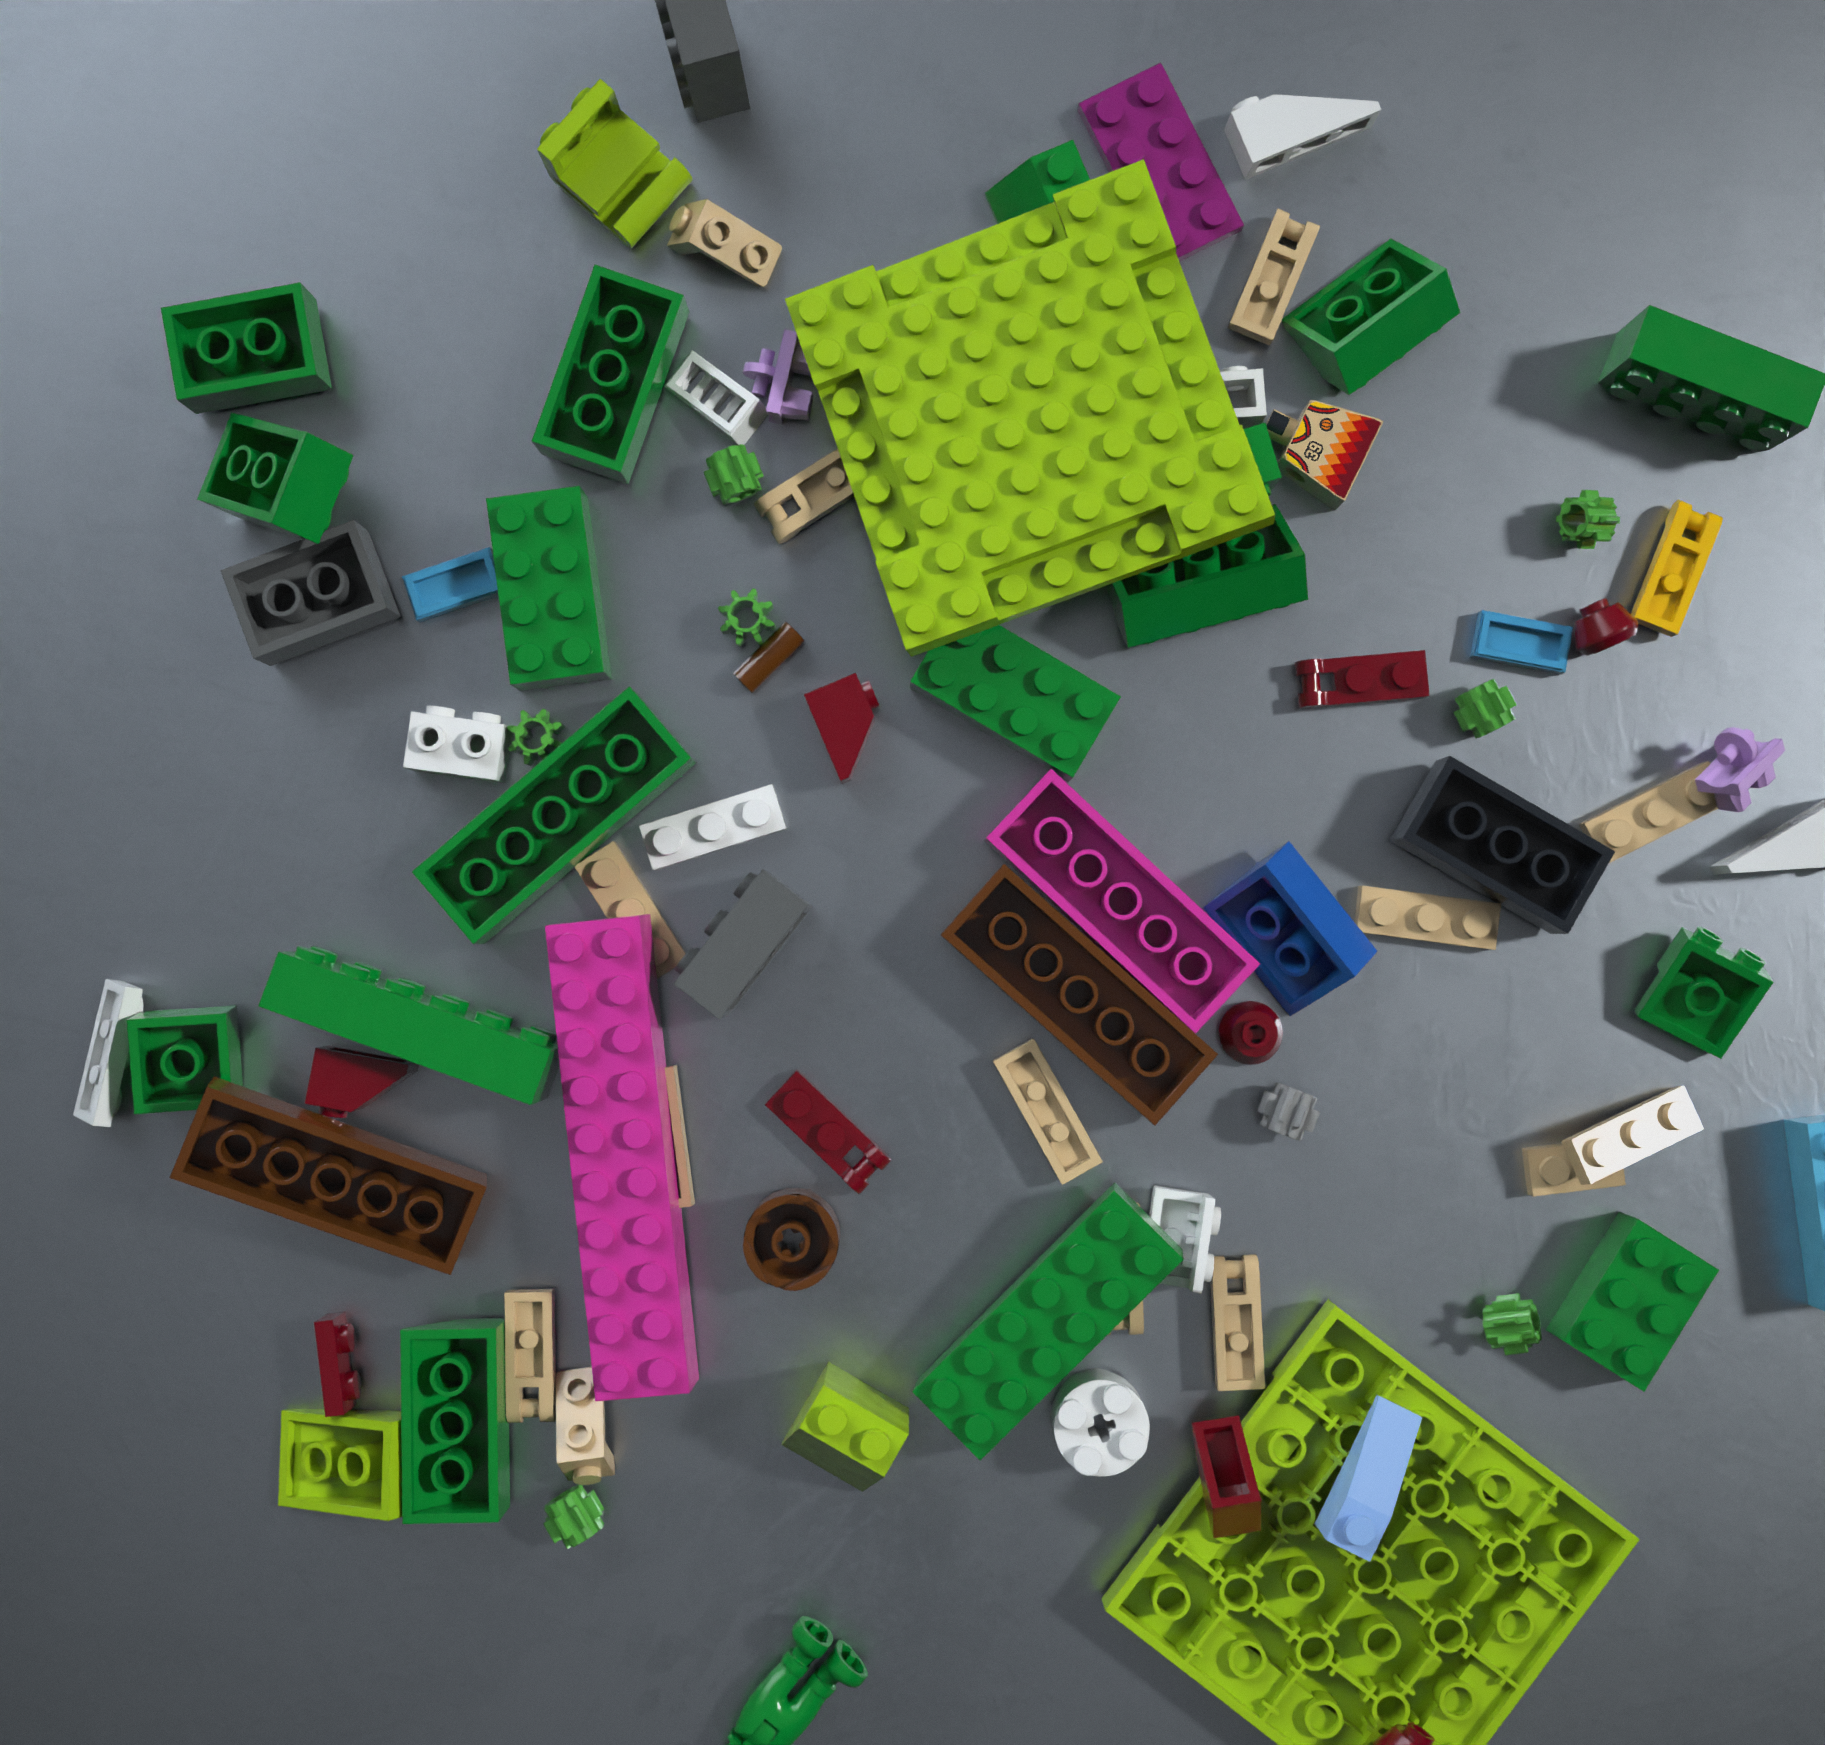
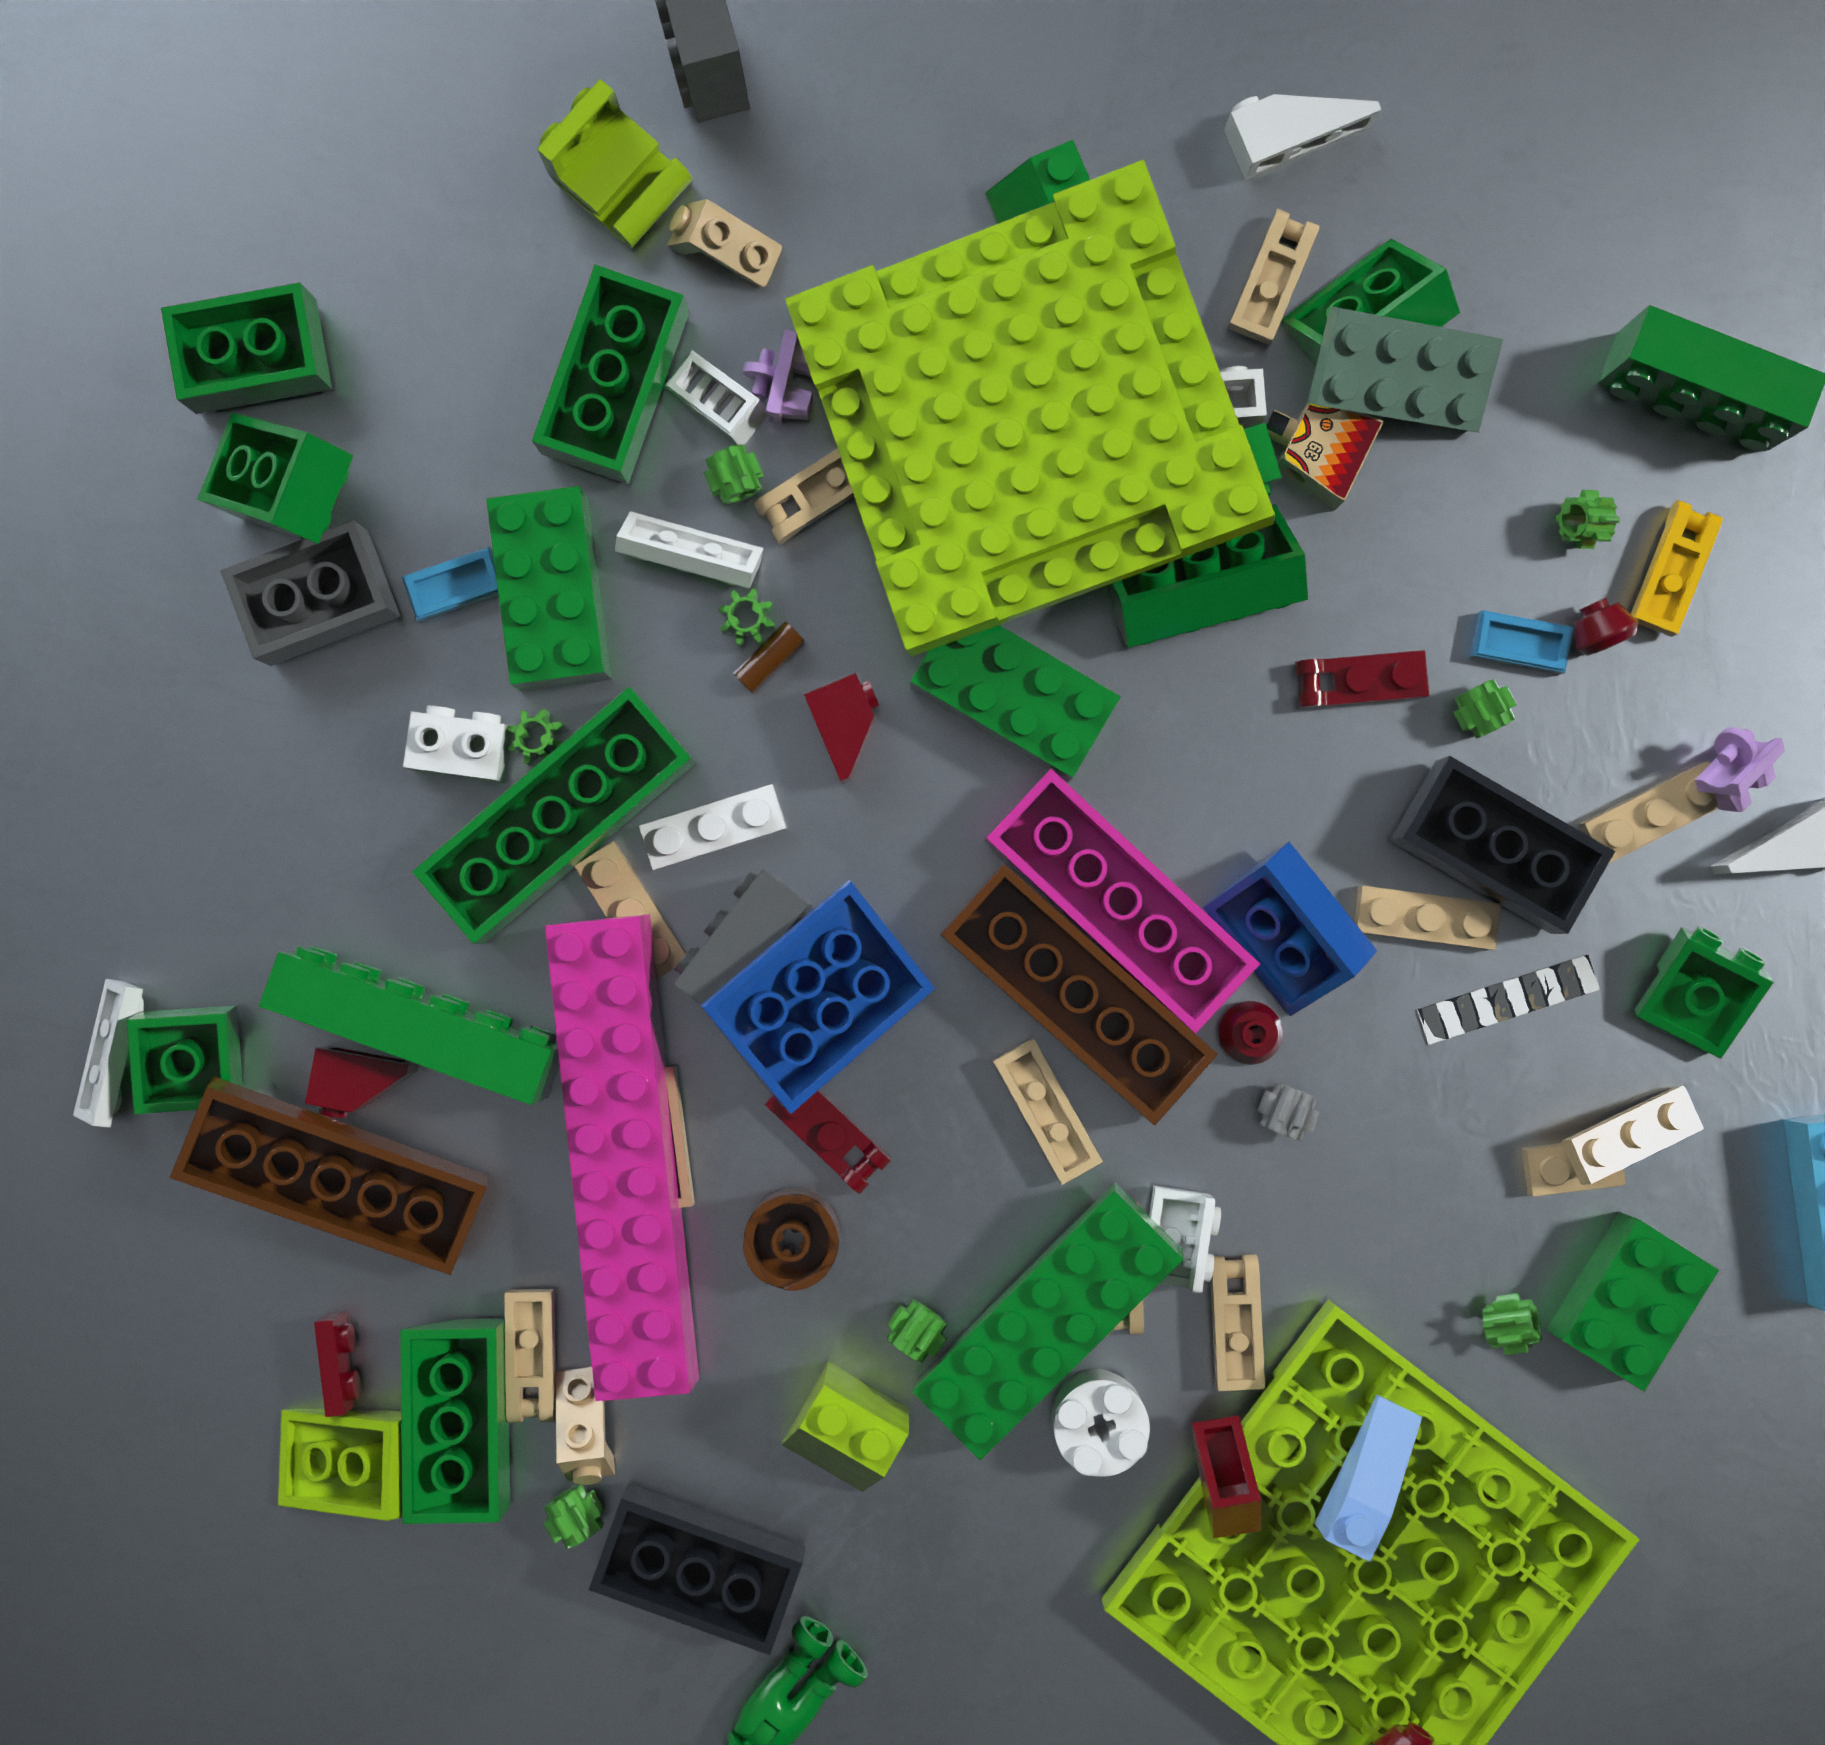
magenta plate [1077,62,1244,262] -> none
none -> black brick [589,1483,805,1655]
none -> white plate [615,511,763,588]
none -> blue slope [700,880,935,1114]
none -> bright green gear [887,1299,948,1363]
none -> sand green plate [1308,306,1503,433]
none -> sticker [1417,955,1600,1045]

